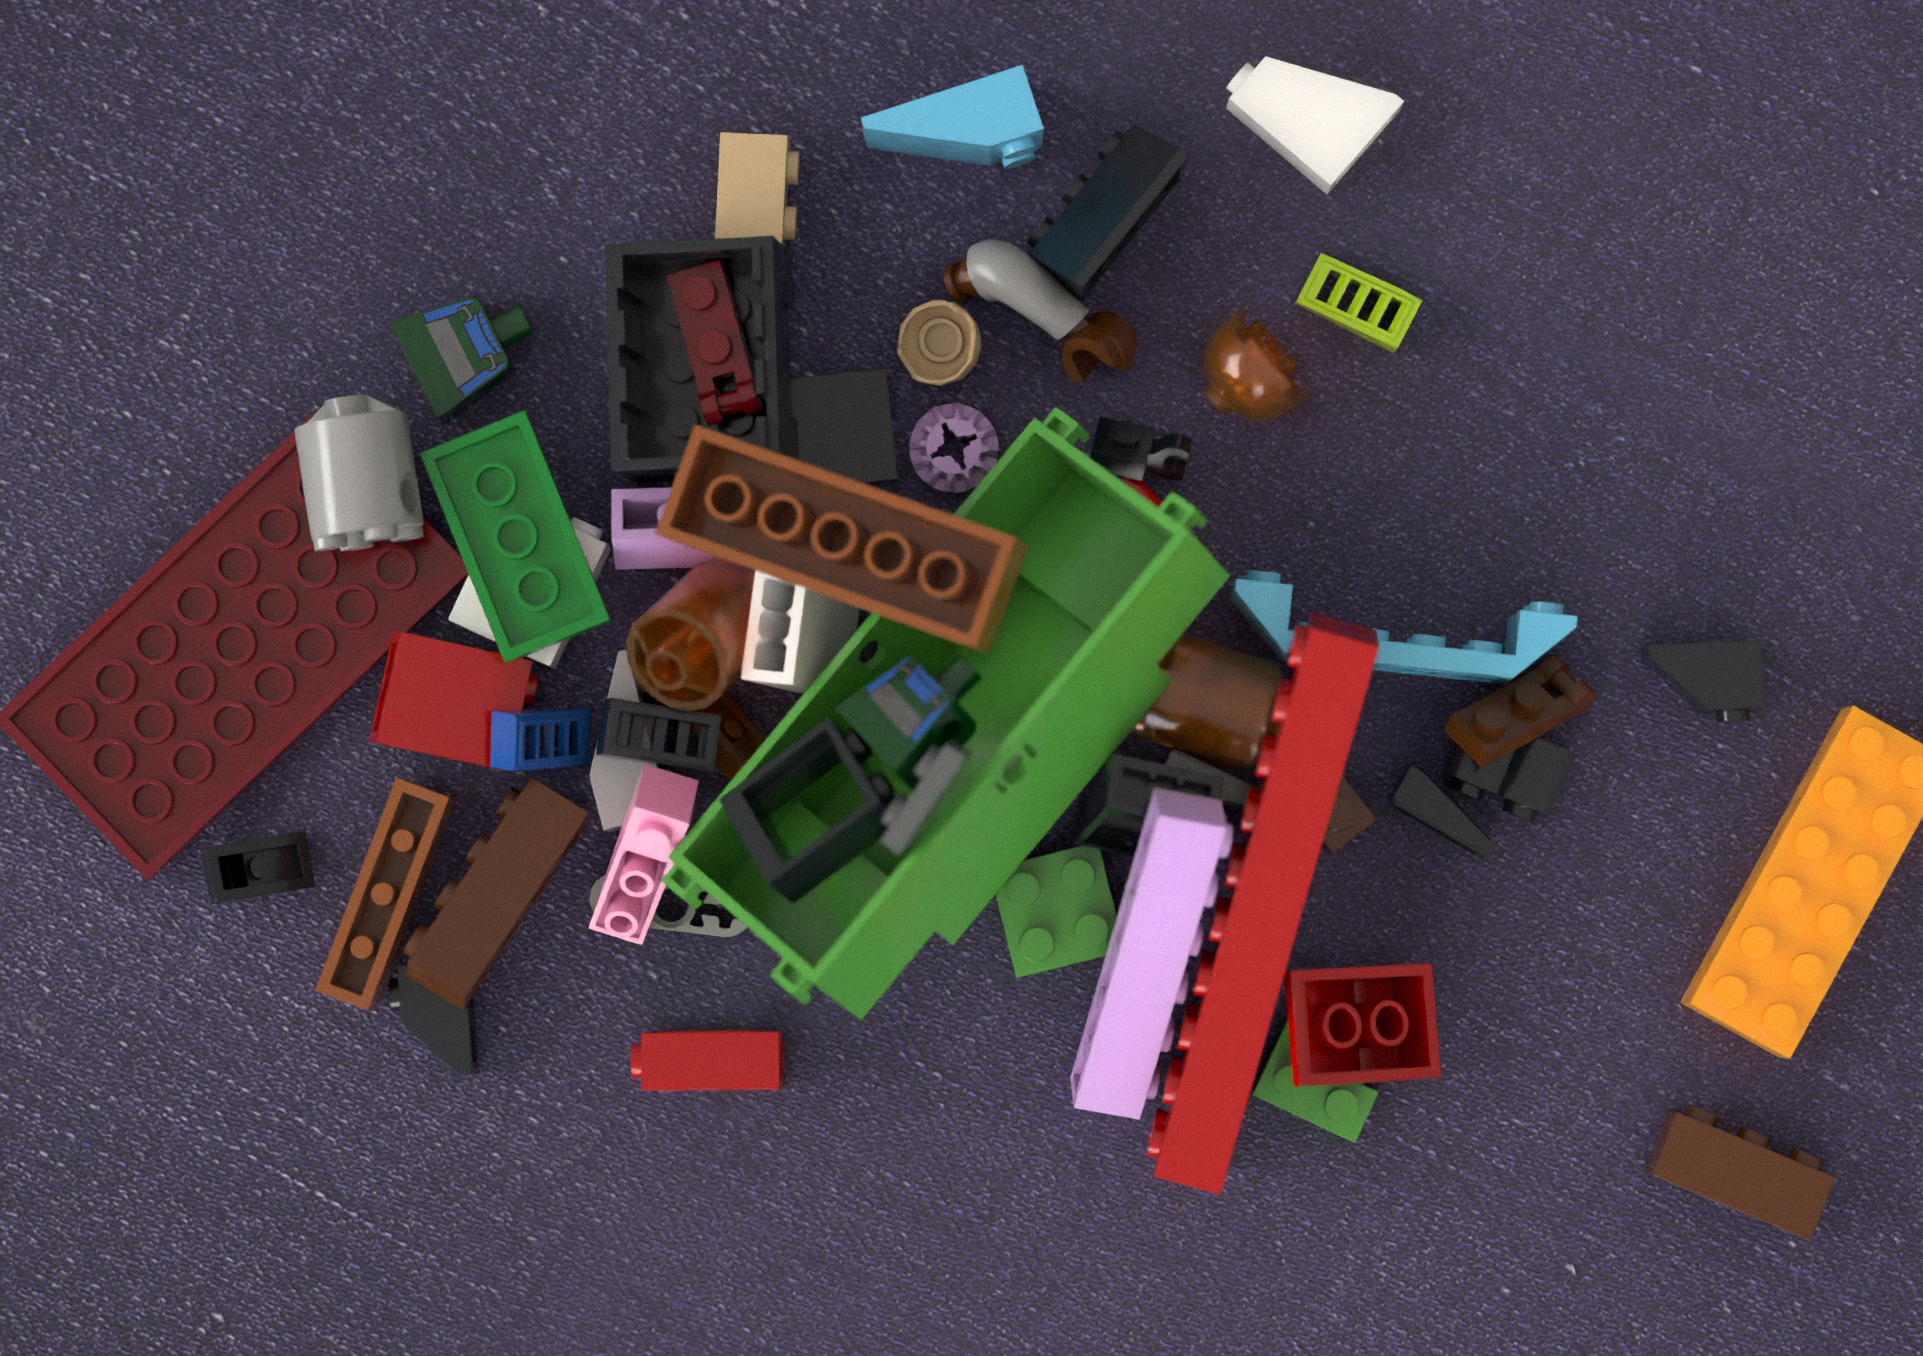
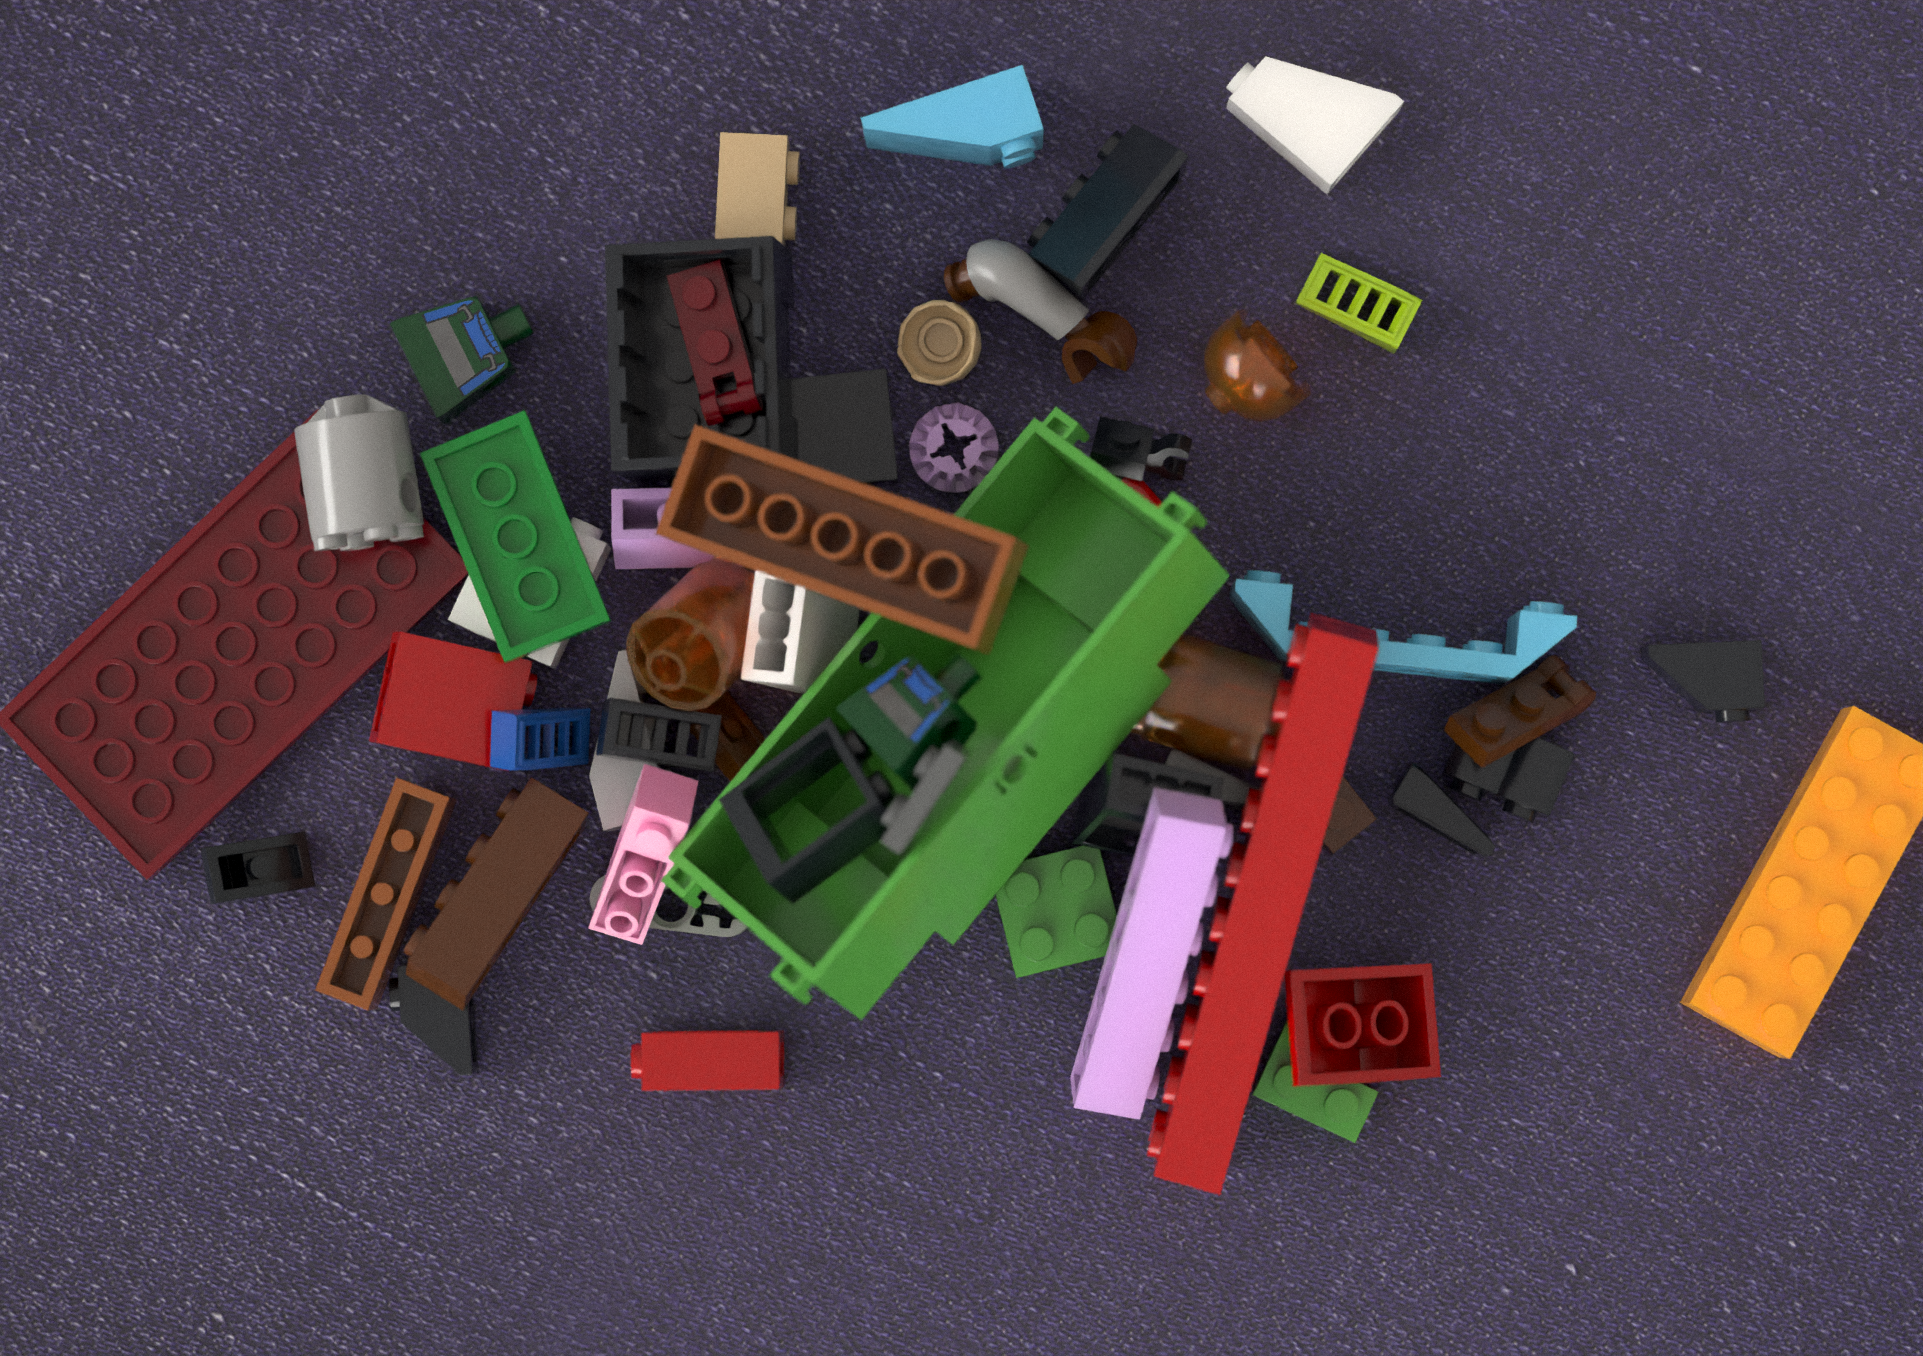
reddish brown brick [1644,1105,1836,1240] -> none

